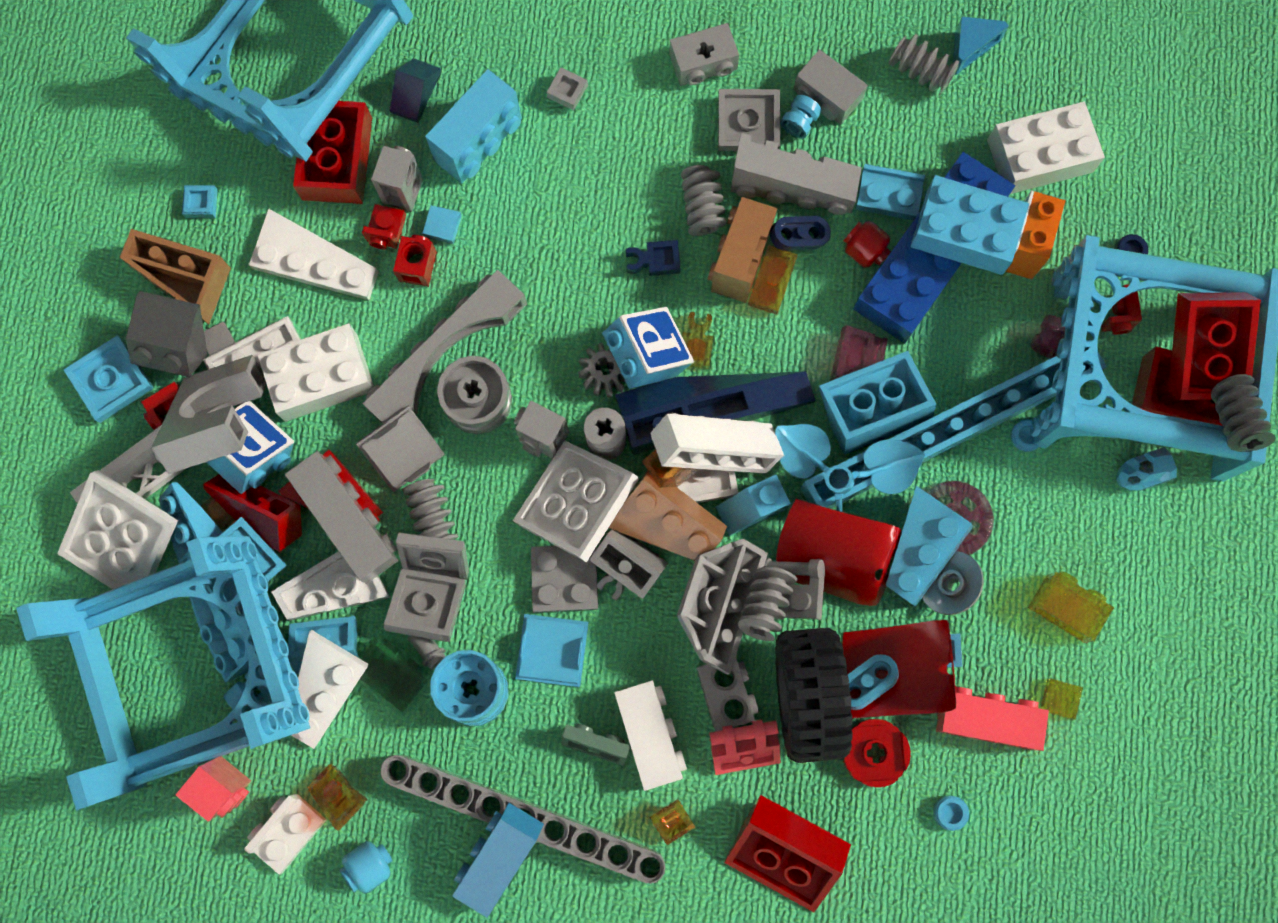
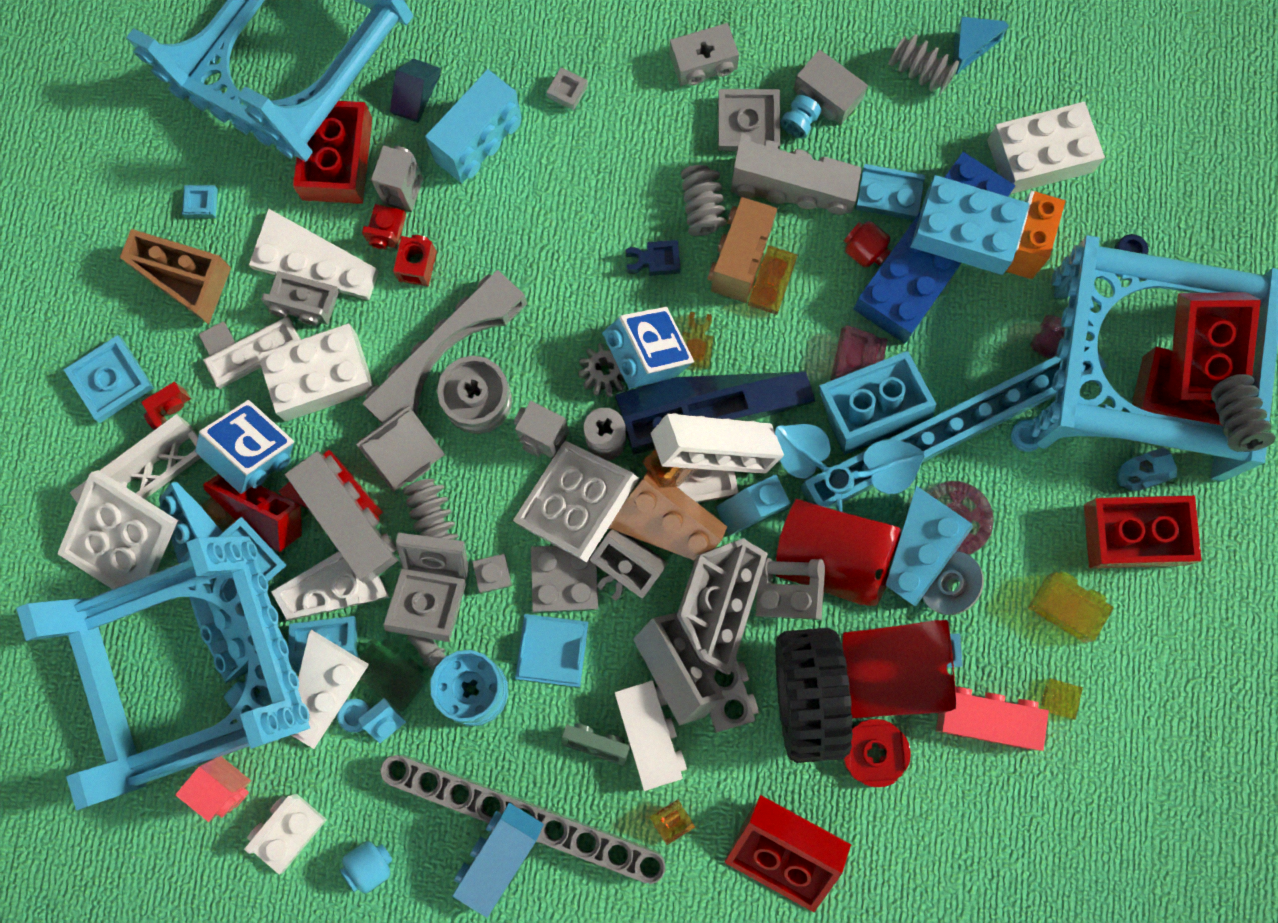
dark grey slope [126,291,207,377] -> none
light grey arch [151,355,266,474] -> none
clear orange slope [307,763,368,831] -> none
medium azure tile [422,205,462,244] -> none
coral plate [709,719,781,775] -> none
light grey piece [738,566,797,641] -> none
dark blue plate [770,216,831,251] -> none
medium azure plate [848,654,899,710] -> none
medium azure tile [933,795,969,831] -> none
red bracket [1101,284,1142,335] -> none
none -> light grey bracket [261,271,339,326]
none -> medium azure tile [337,699,371,732]
none -> medium azure plate [358,698,406,743]
none -> light grey plate [473,554,512,594]
none -> light grey brick [633,613,725,725]
none -> red brick [1084,495,1202,568]

